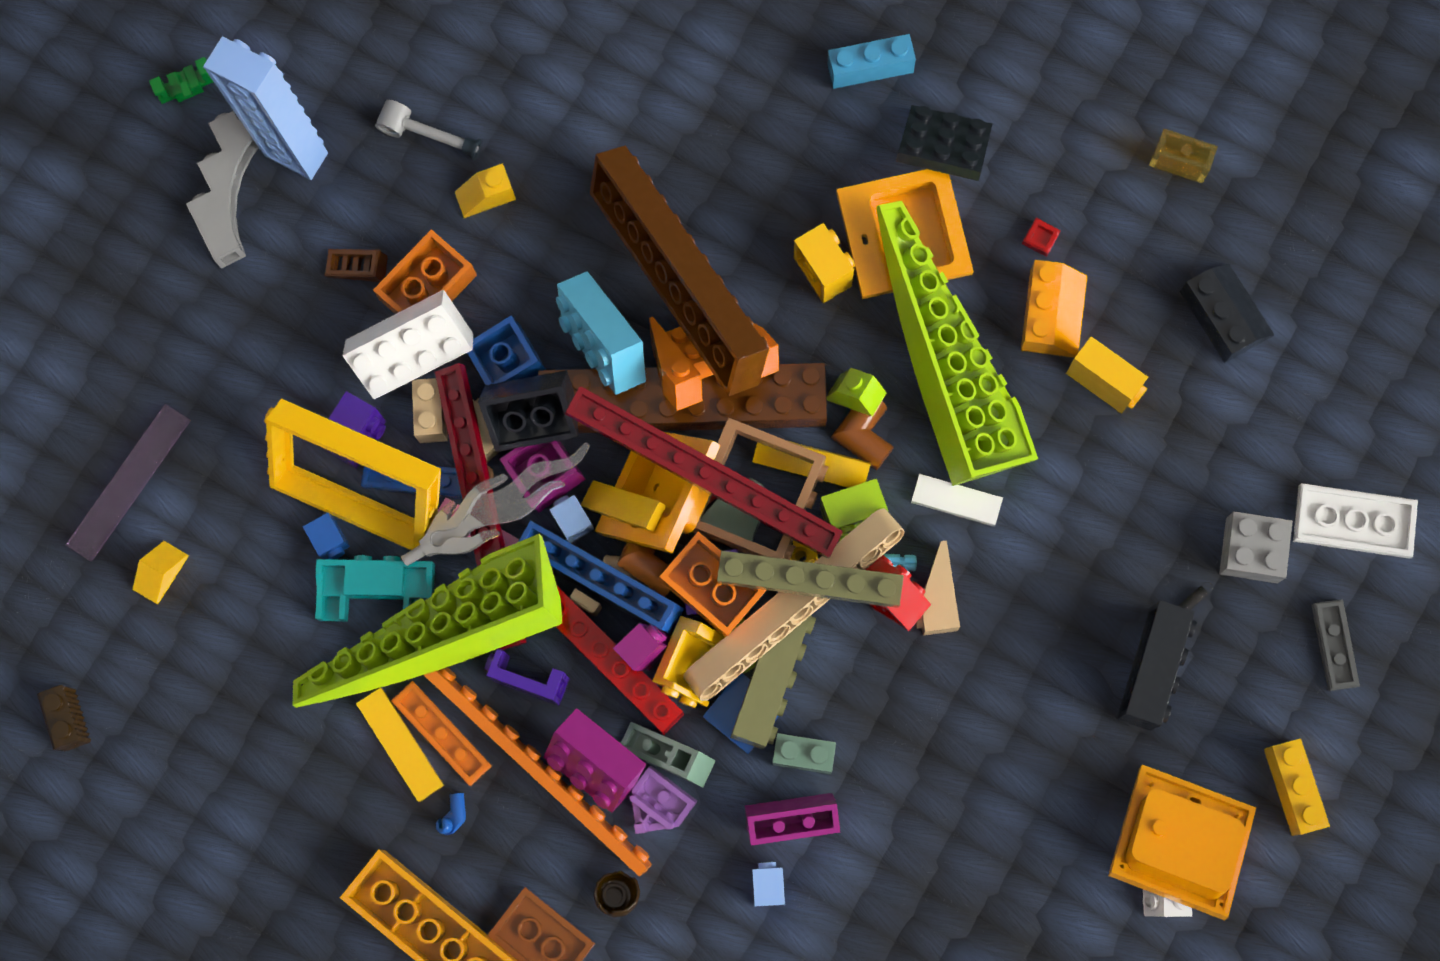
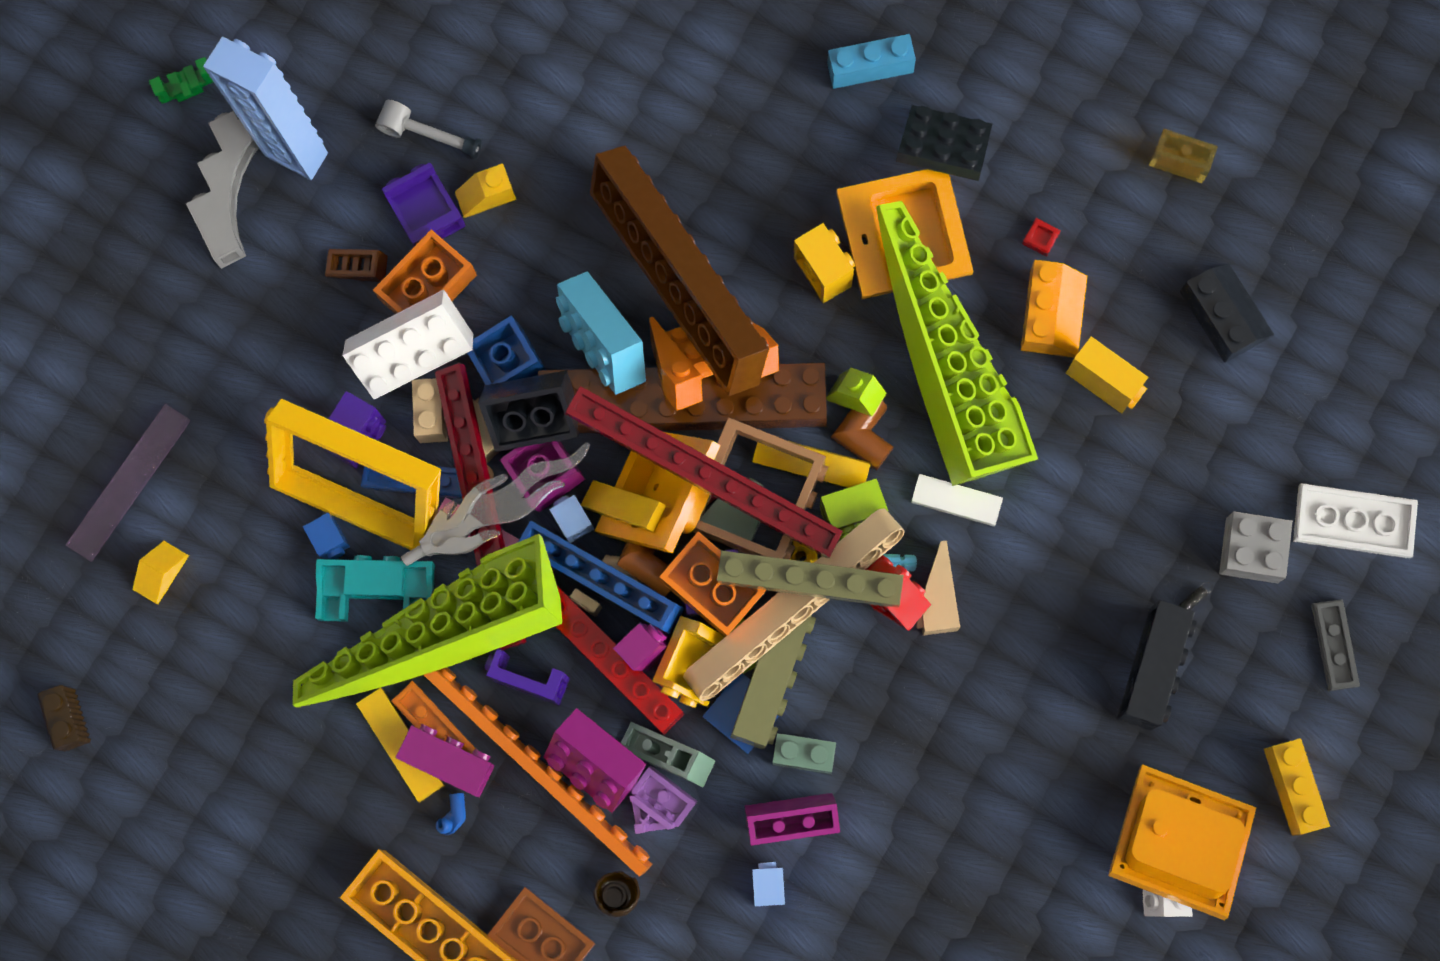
none -> dark purple panel [382,163,466,247]
none -> magenta brick [395,724,495,798]

